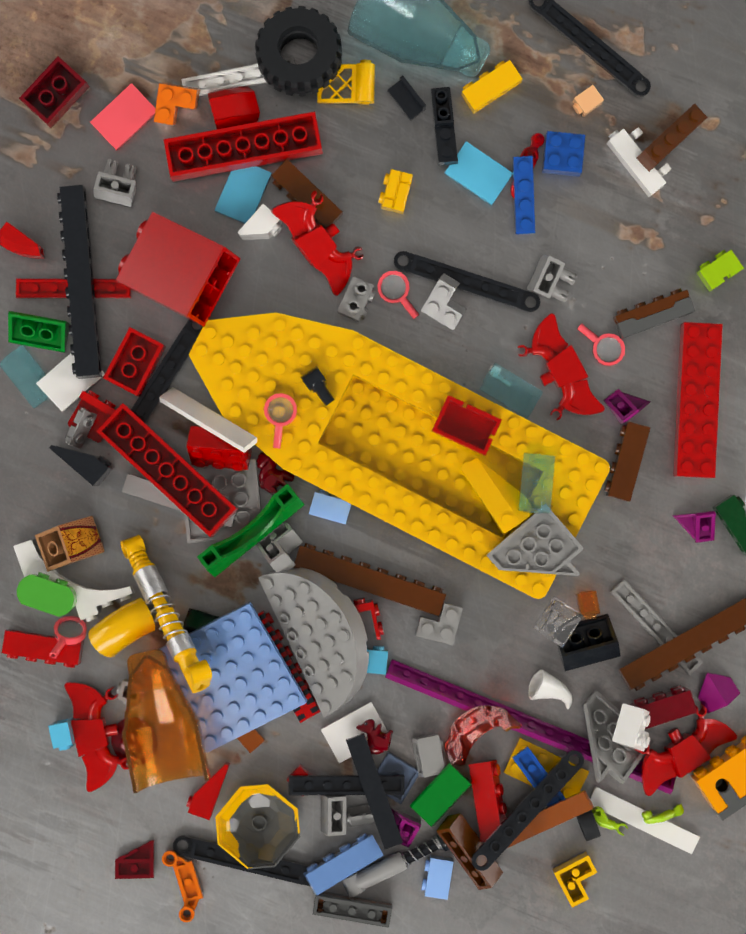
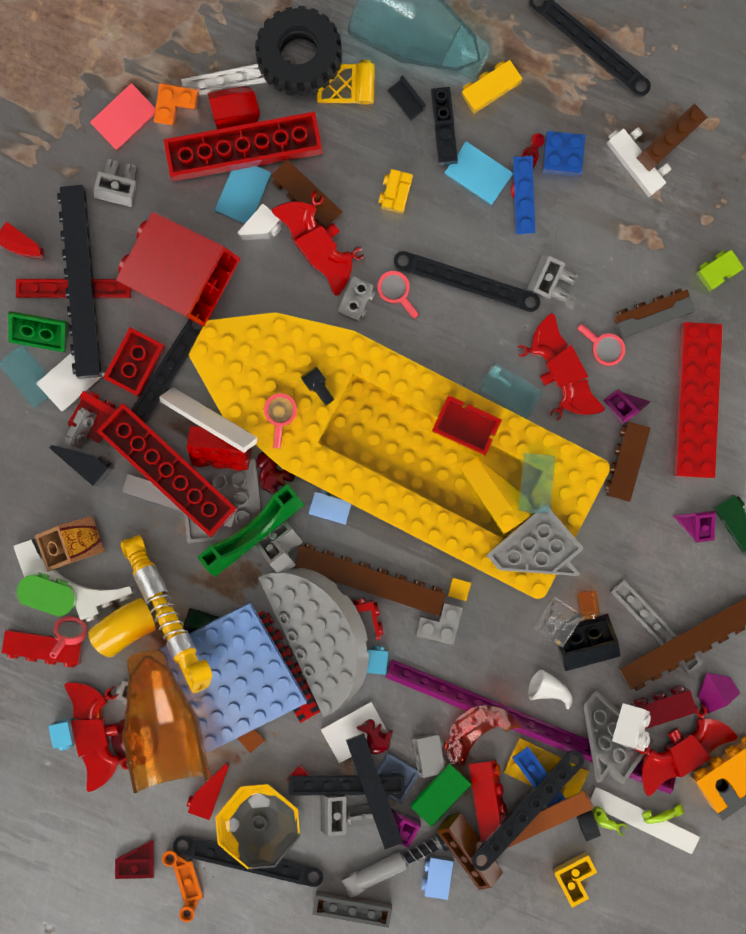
dark red brick [19,56,90,128] -> none
medium blue brick [303,833,384,895] -> none
light grey brick [421,273,467,331] -> none
light nougat brick [572,85,604,117] -> none
none -> yellow tile [447,578,471,601]

